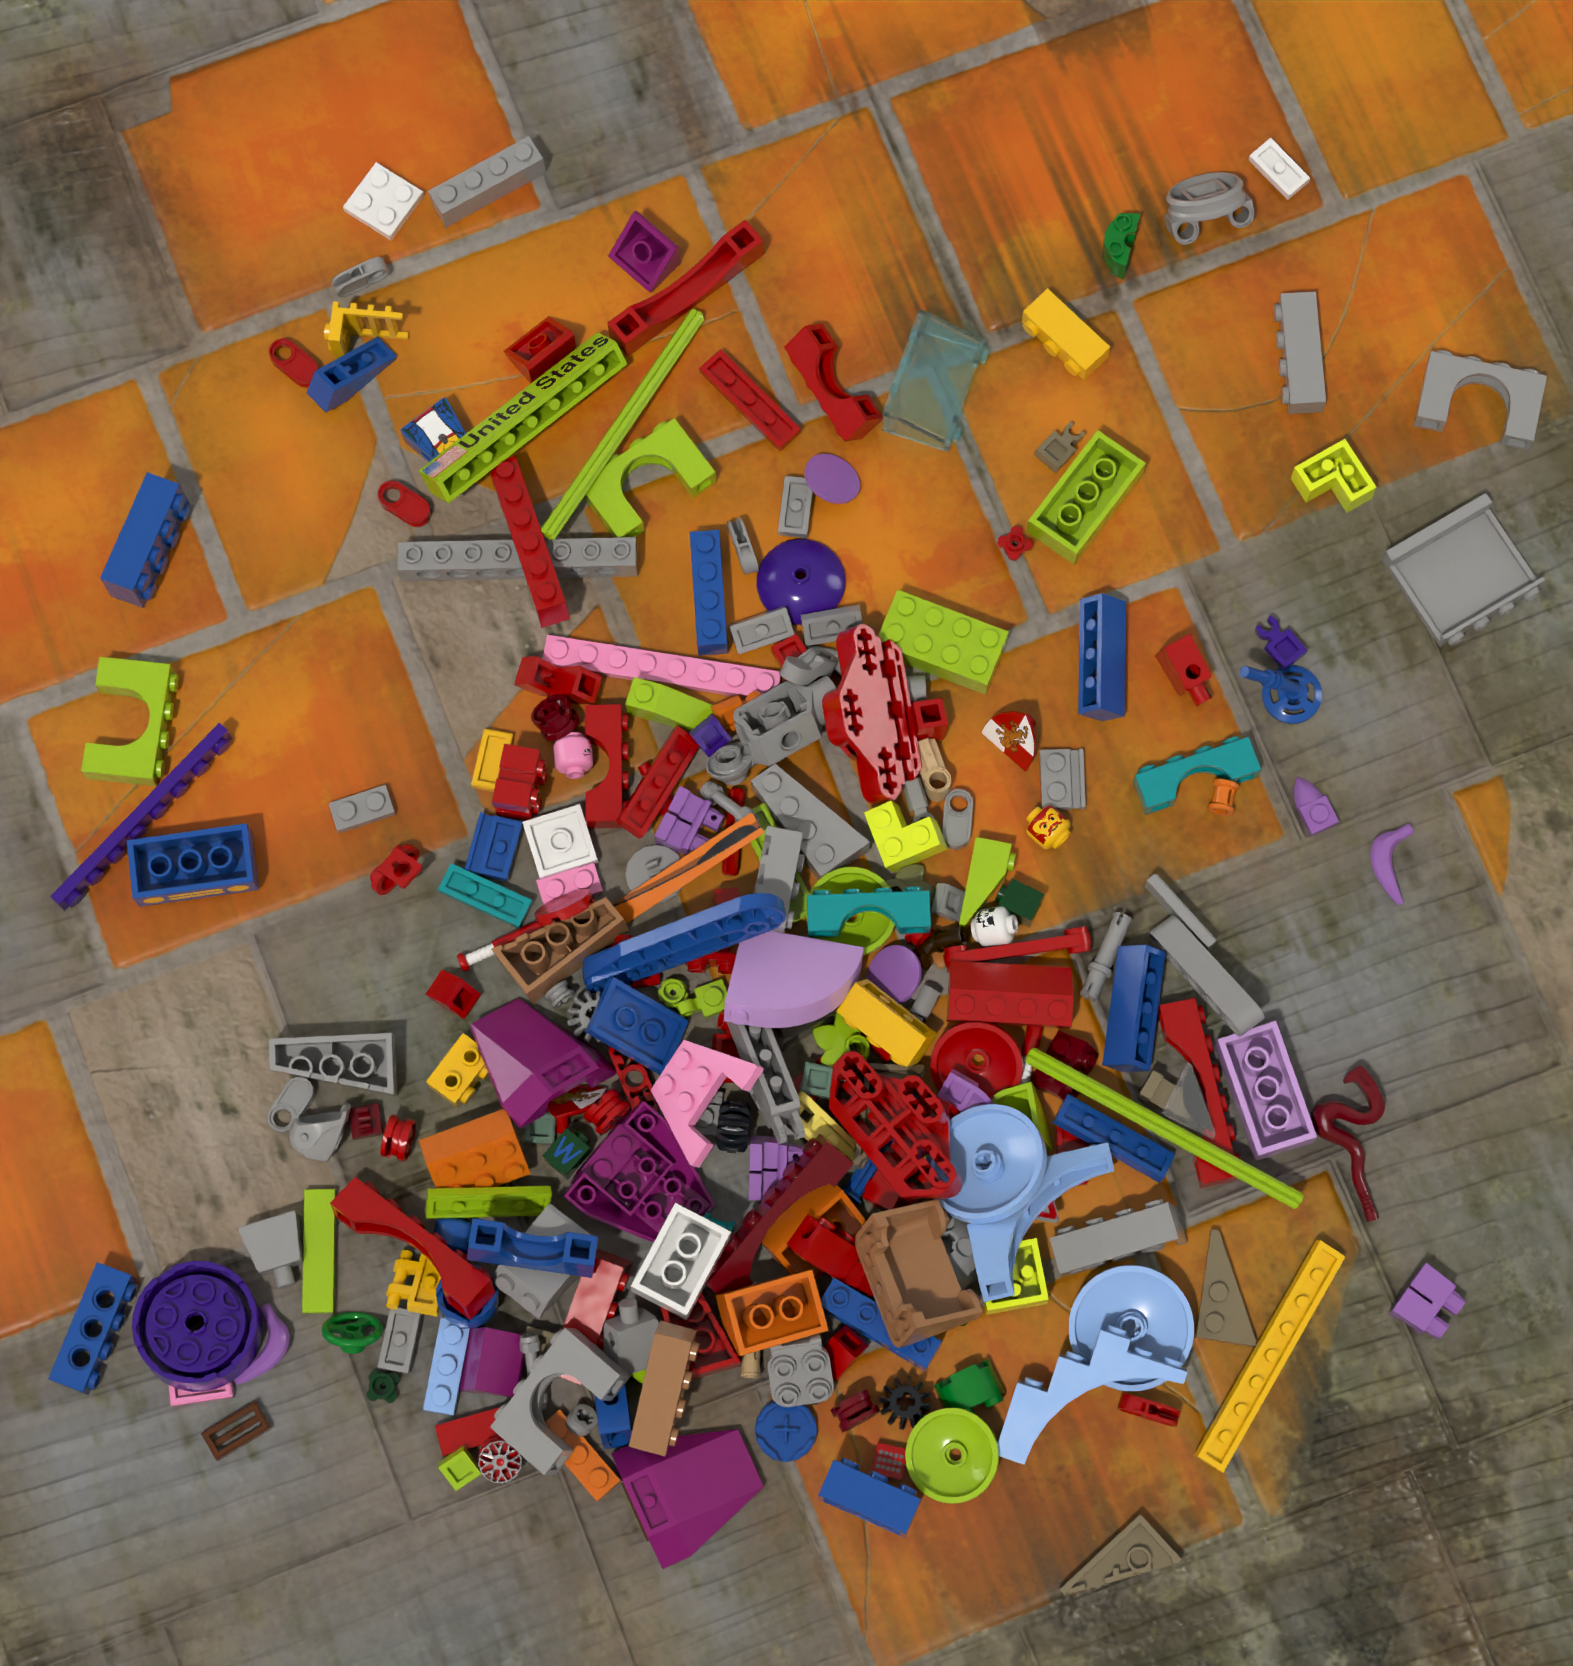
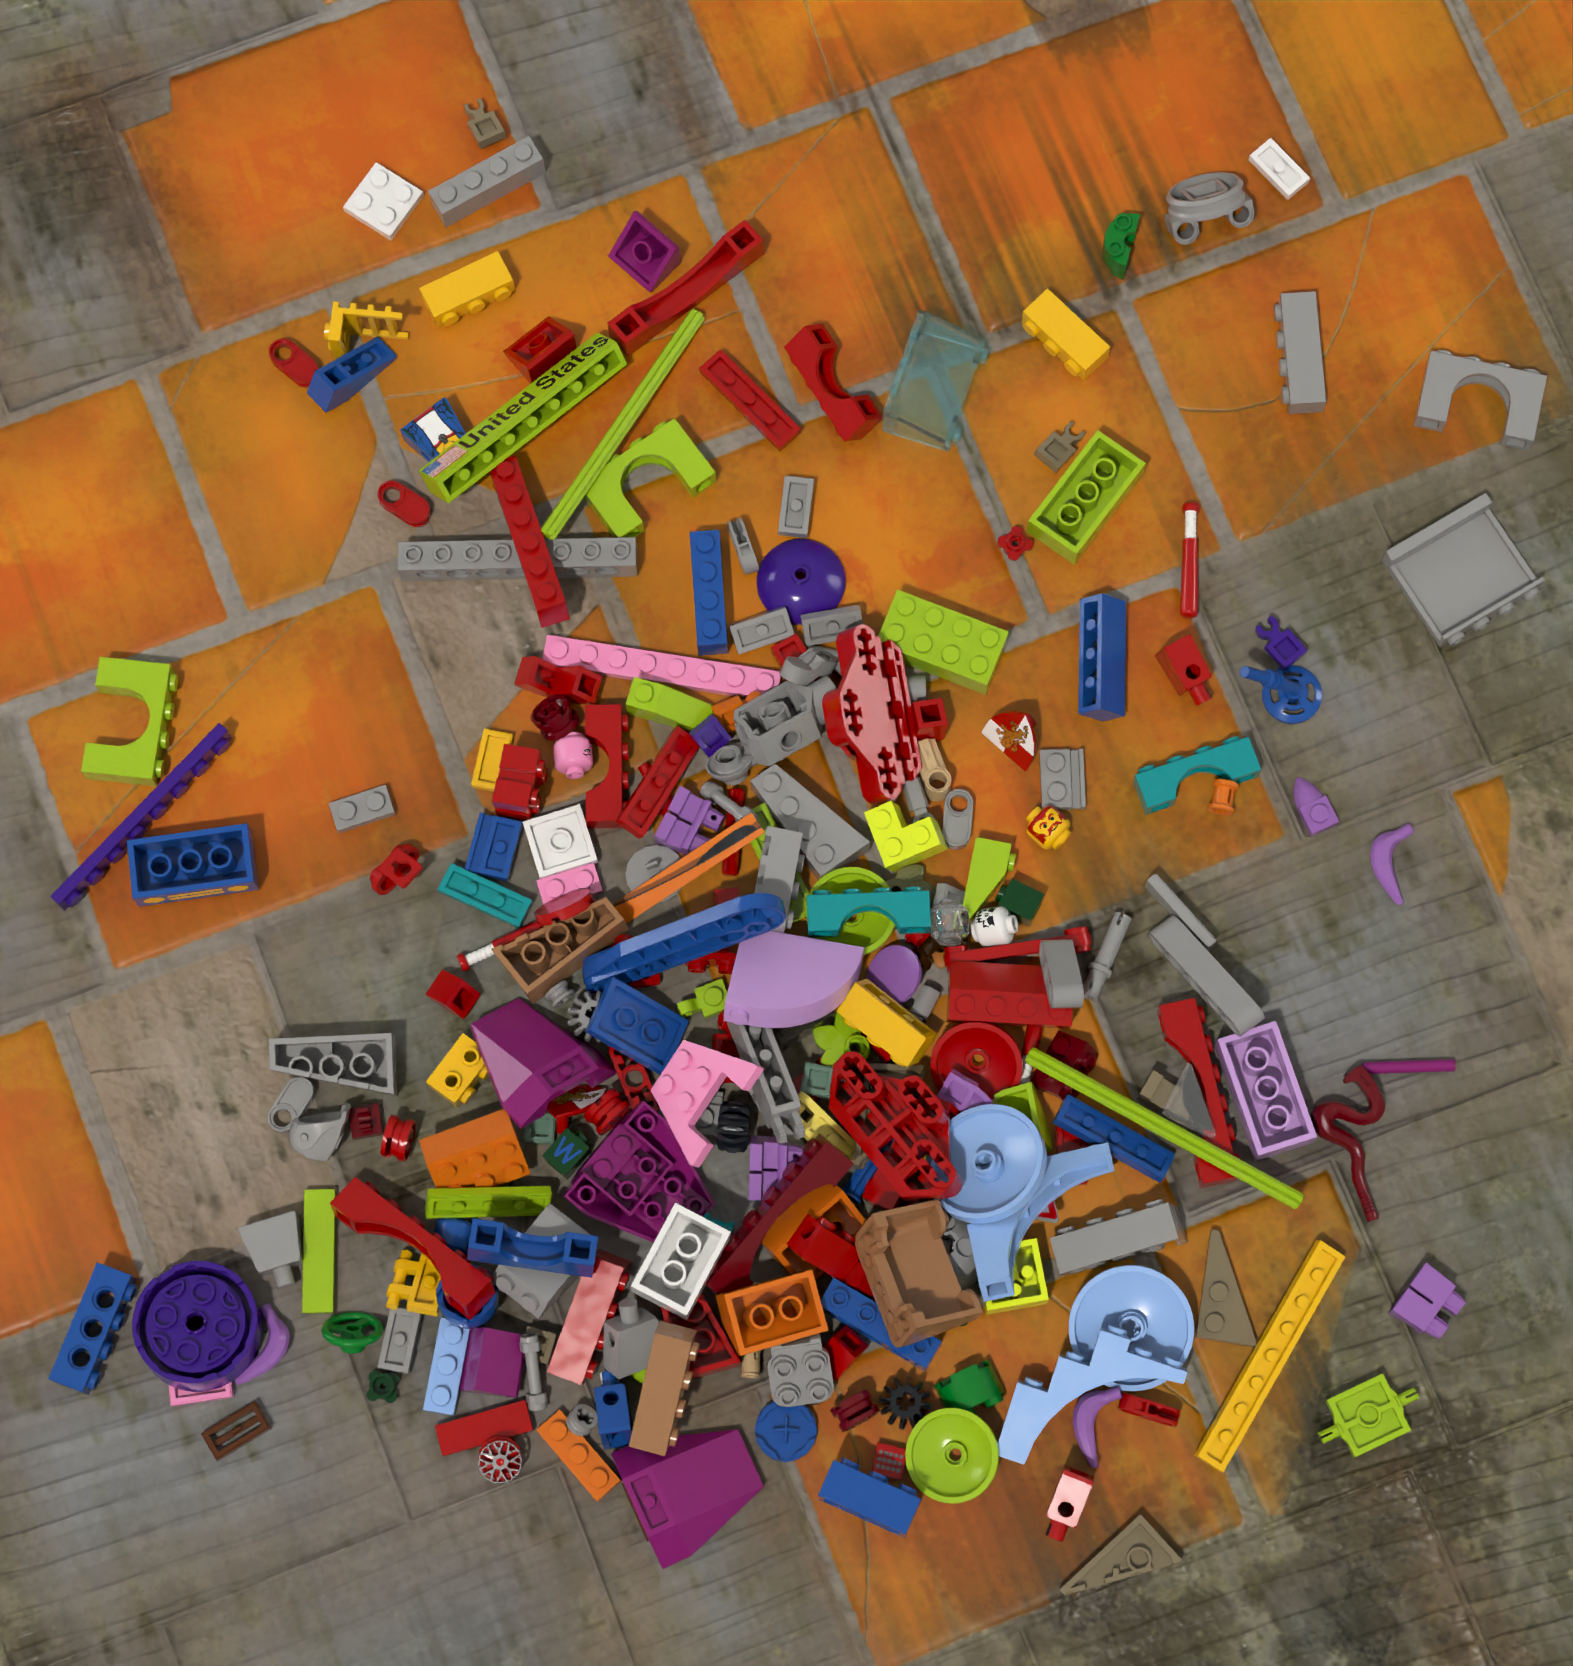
blue brick [100,472,191,608] -> none
light grey piece [332,257,389,297] -> none
lime plate [438,1445,481,1491] -> none
light grey arch [490,1328,630,1475] -> none
lime plate [658,978,688,1008] -> none
medium lavender piece [804,454,860,504] -> none
blue brick [1102,944,1166,1072] -> none
neon yellow brick [1291,439,1377,513] -> none
none -> yellow brick [419,251,515,328]
none -> dark tan plate [463,98,506,149]
none -> clear head [930,899,969,946]
none -> light grey beam [1039,939,1084,1009]
none -> torso [1045,1465,1094,1542]
none -> medium lavender piece [1072,1386,1123,1469]
none -> red piece [1180,503,1200,619]
none -> lime plate [1318,1373,1419,1458]
none -> magenta bar [1361,1059,1455,1074]

